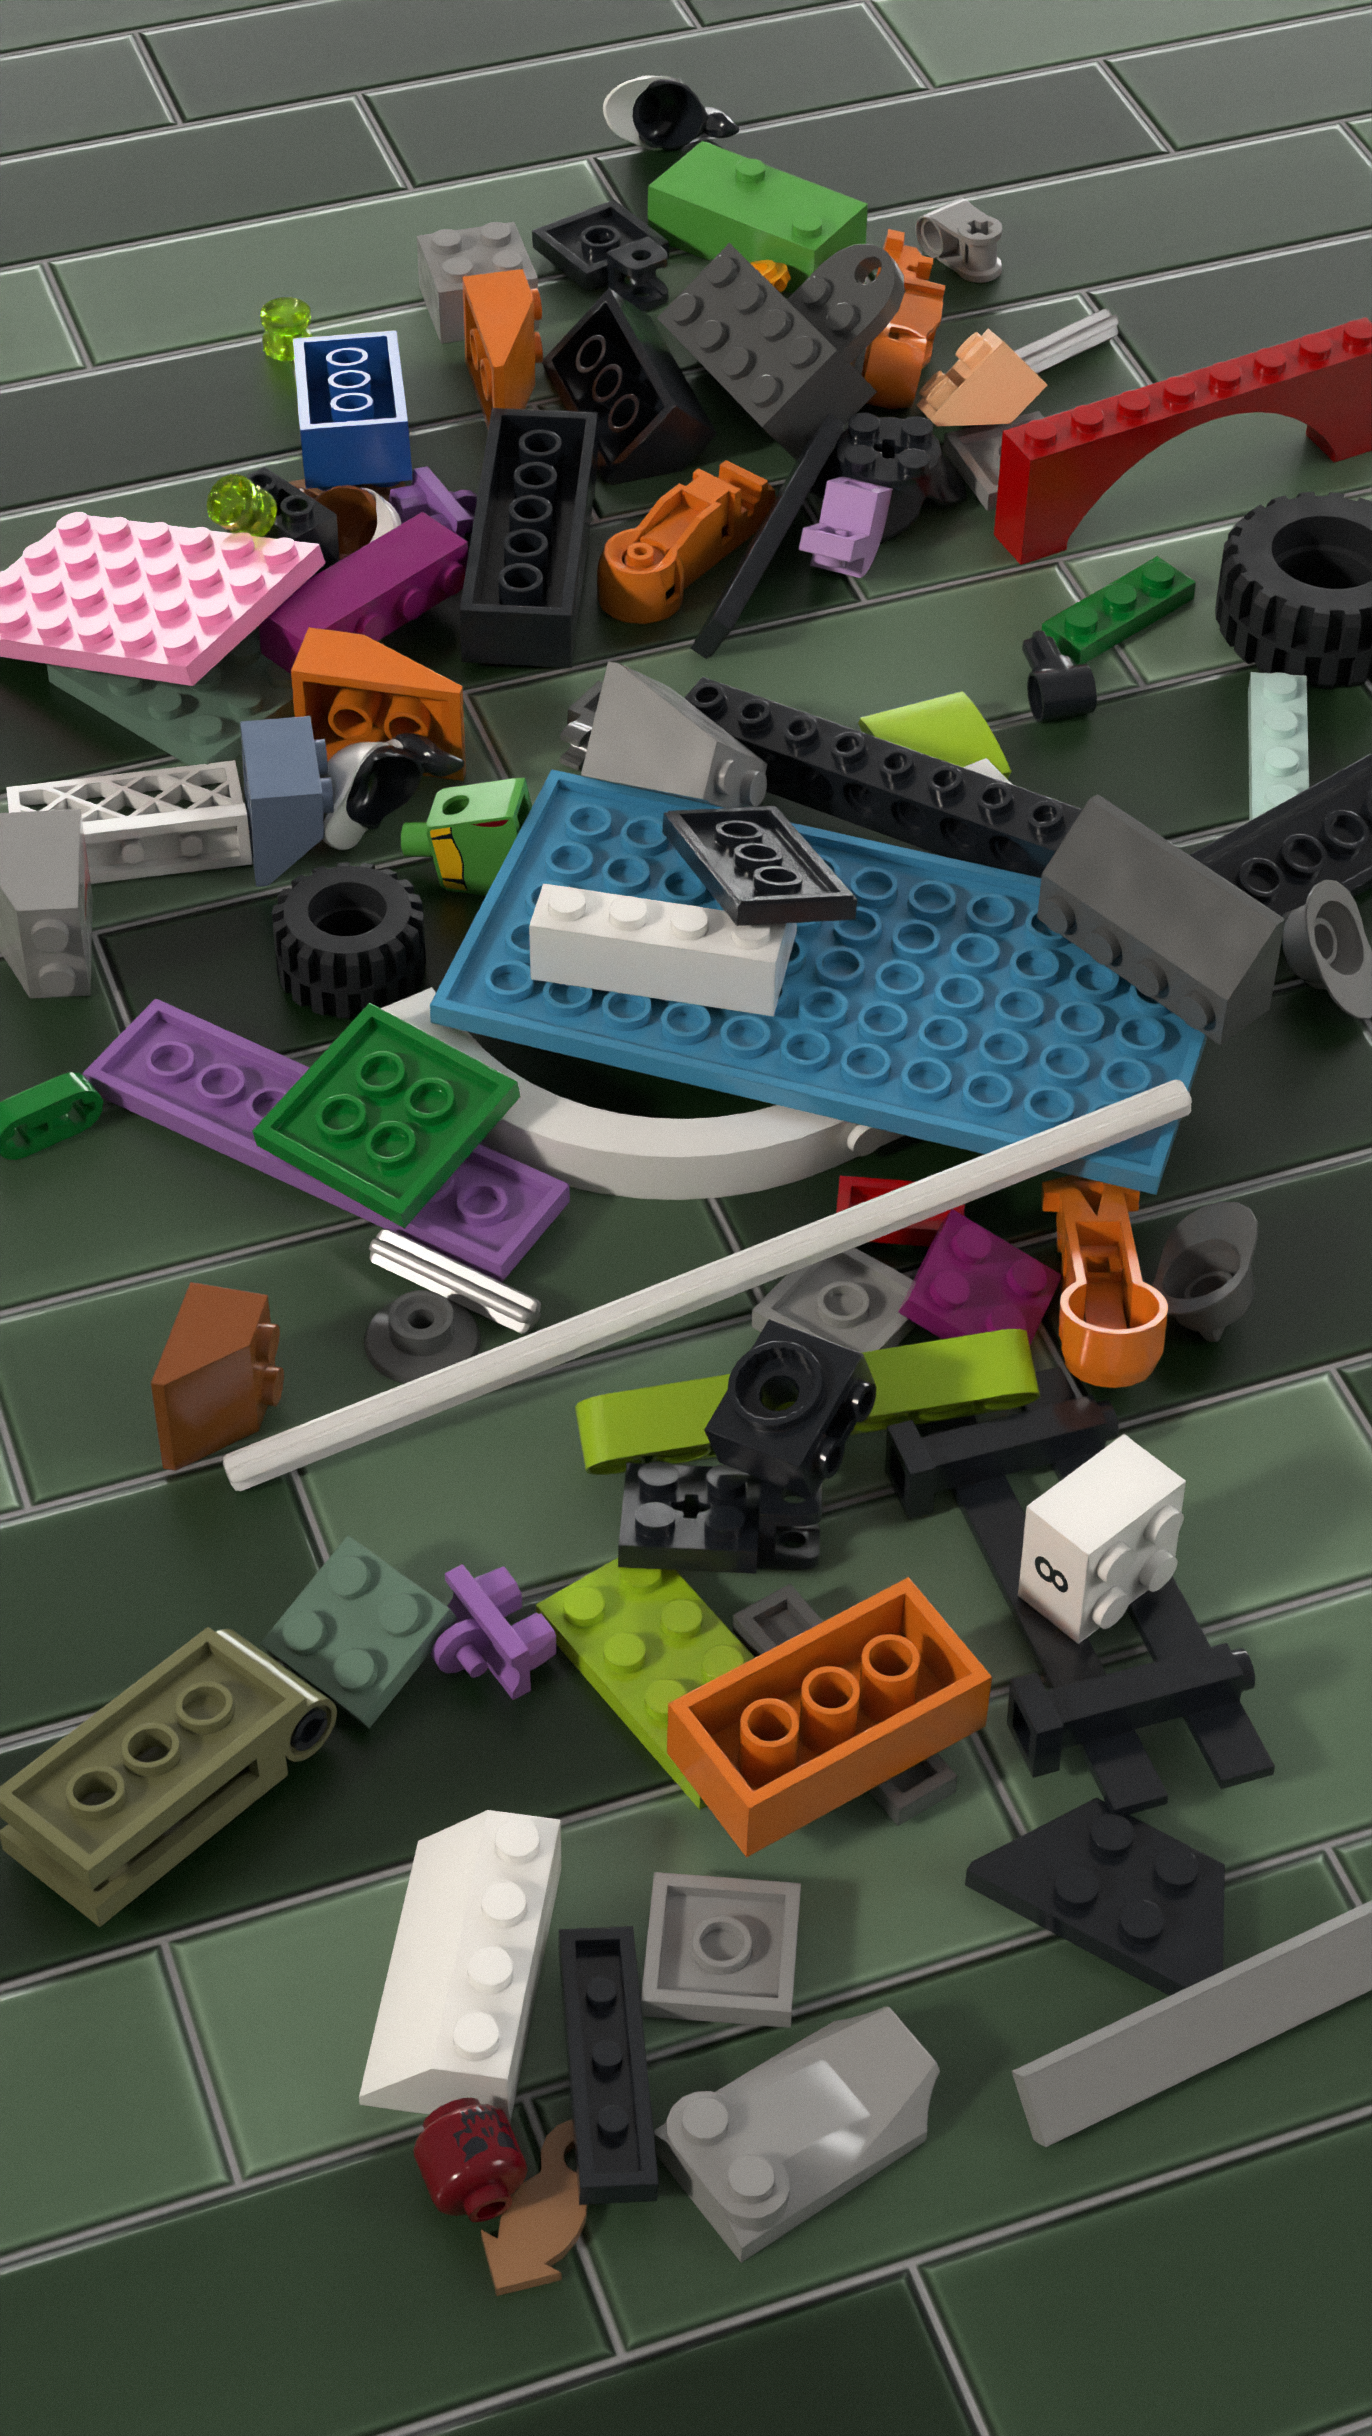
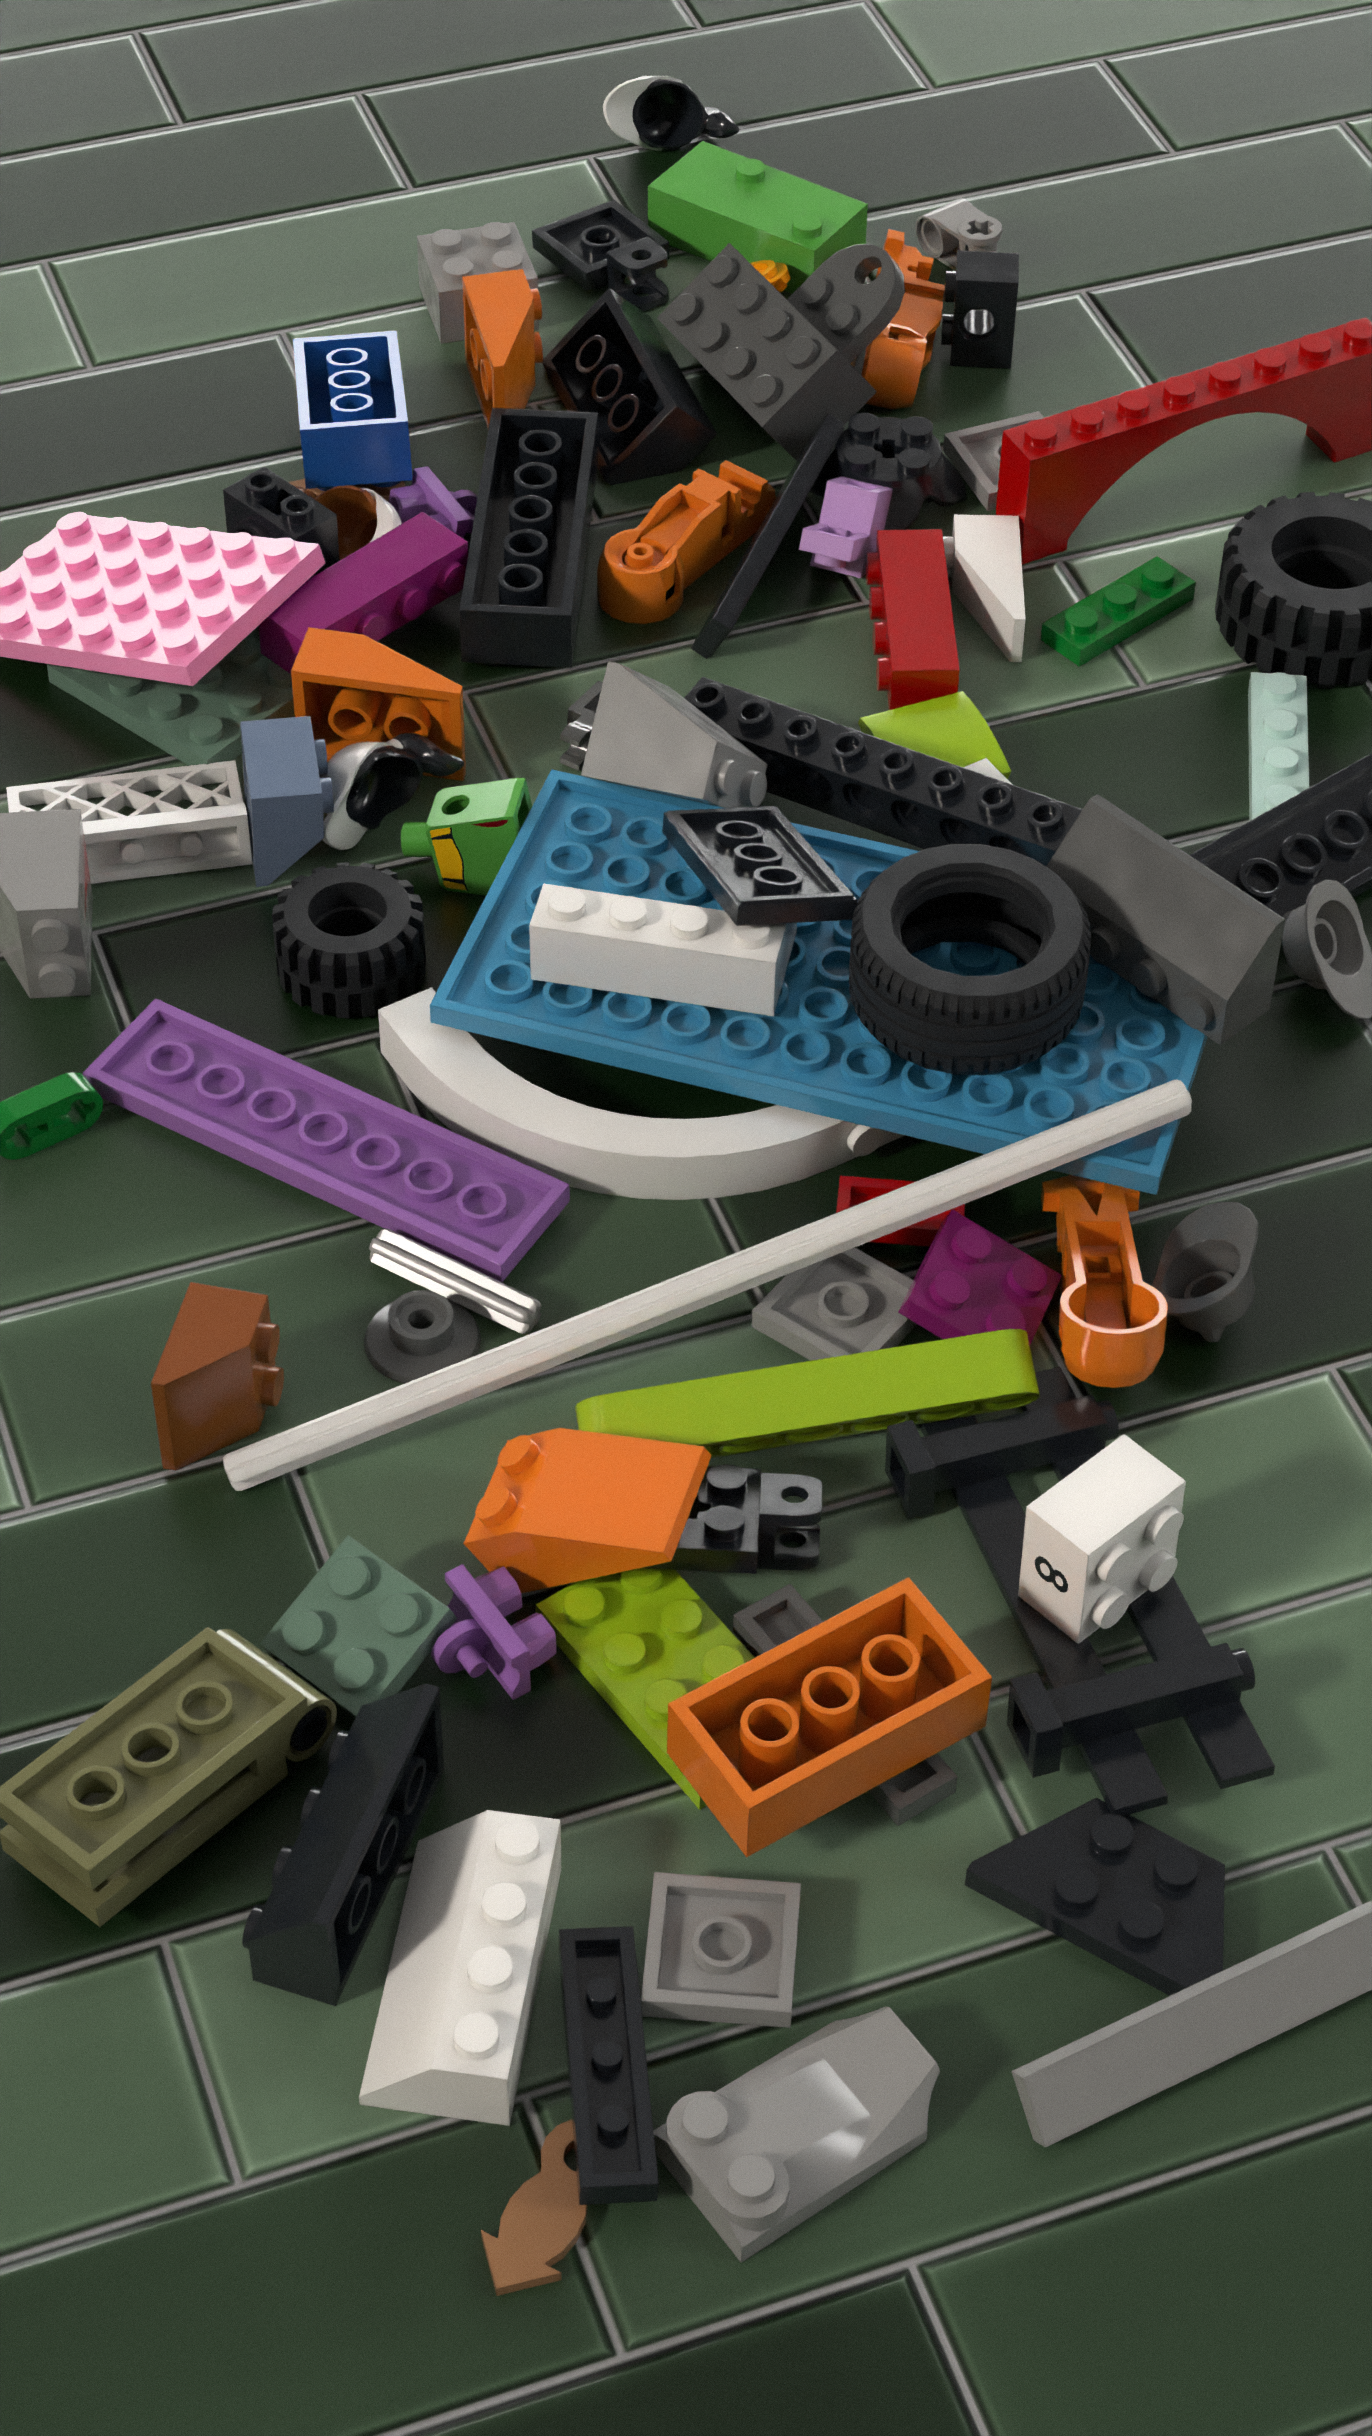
clear neon green wheel [206,474,277,537] -> none
green plate [252,1003,521,1229] -> none
clear neon green wheel [260,297,313,361] -> none
dark red head [413,2098,528,2222] -> none
black brick [704,1319,877,1499] -> none
light nougat slope [917,329,1047,427] -> none
light grey axle [1014,309,1120,374] -> none
black axle [1022,631,1097,722] -> none
none -> black slope [242,1684,444,2006]
none -> orange slope [463,1428,712,1593]
none -> black tyre [849,844,1091,1075]
none -> red brick [866,529,960,710]
none -> black brick [941,250,1019,369]
none -> white slope [943,514,1026,662]

